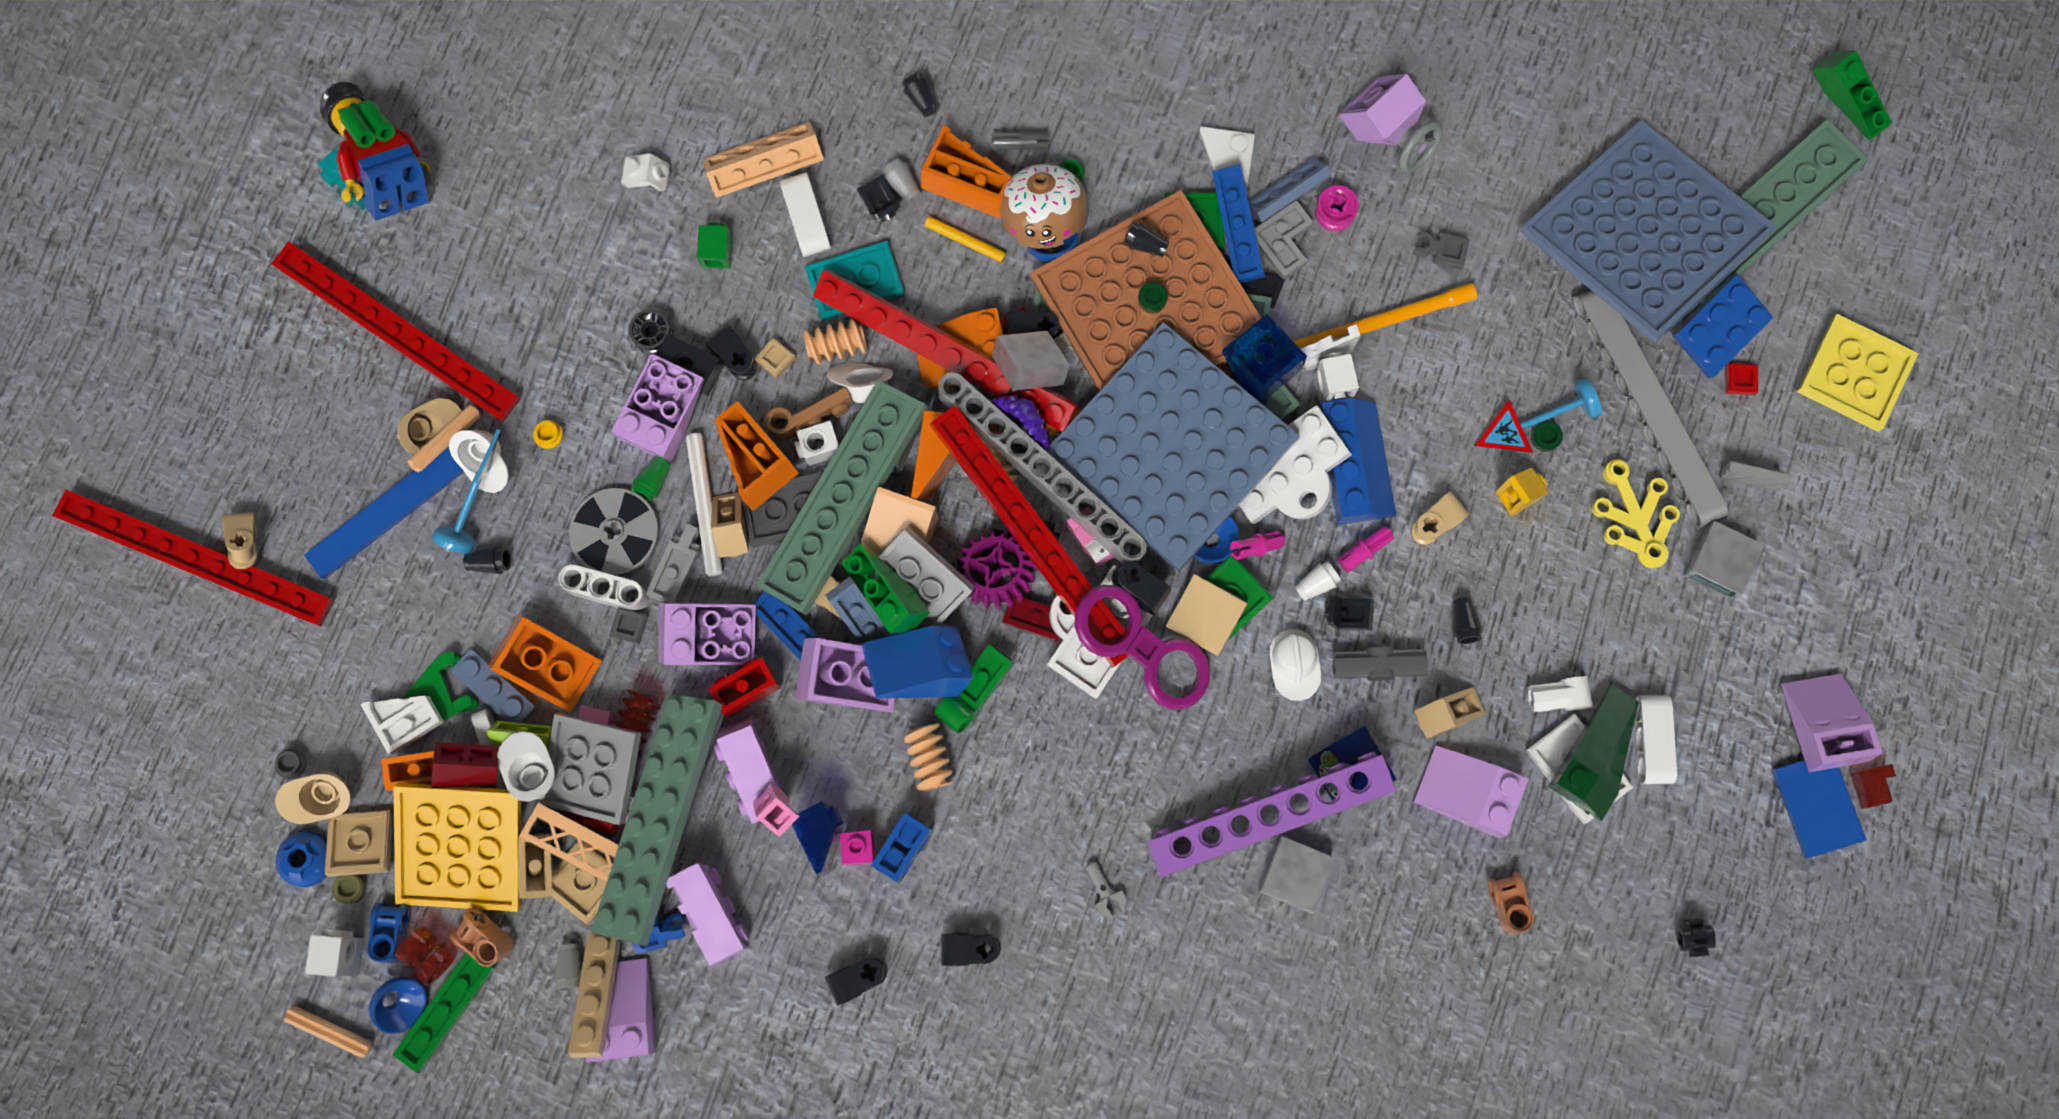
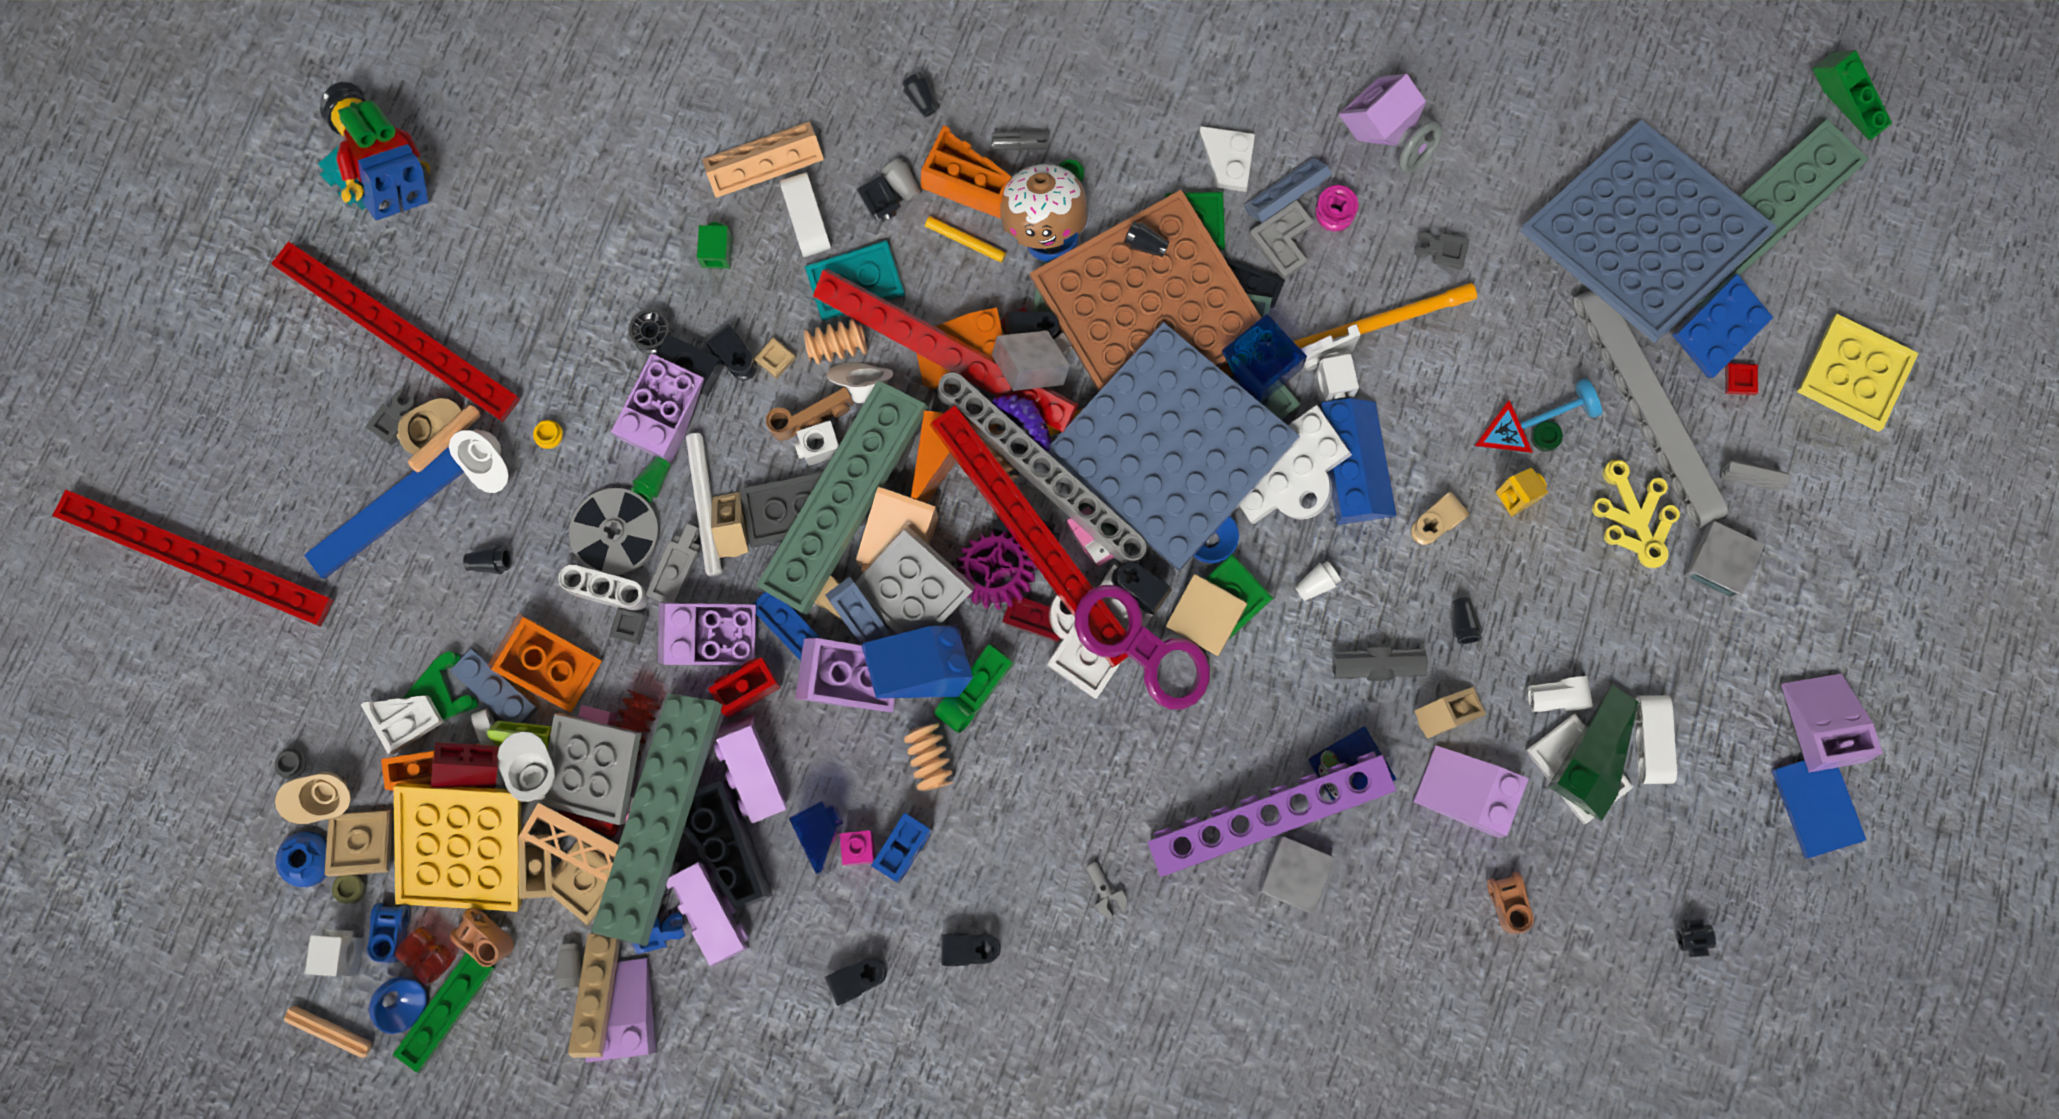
tan piece [222,512,257,569] -> none
dark azure piece [432,429,501,554] -> none
white bracket [621,153,670,191] -> none
orange wedge [714,401,799,511] -> none
bright pink leg [753,783,799,837] -> none
green slope [842,543,930,634] -> none
dark green tile [1138,282,1168,314] -> none
blue plate [1212,164,1265,283] -> none
dark pink axle [1230,531,1286,560] -> none
white piece [1270,629,1321,701] -> none
black bracket [1325,595,1374,631] -> none
dark pink axle [1336,526,1394,574] -> none
clear red panel [1850,764,1896,809] -> none
none -> dark grey plate [365,390,418,446]
none -> black wedge [683,780,773,908]

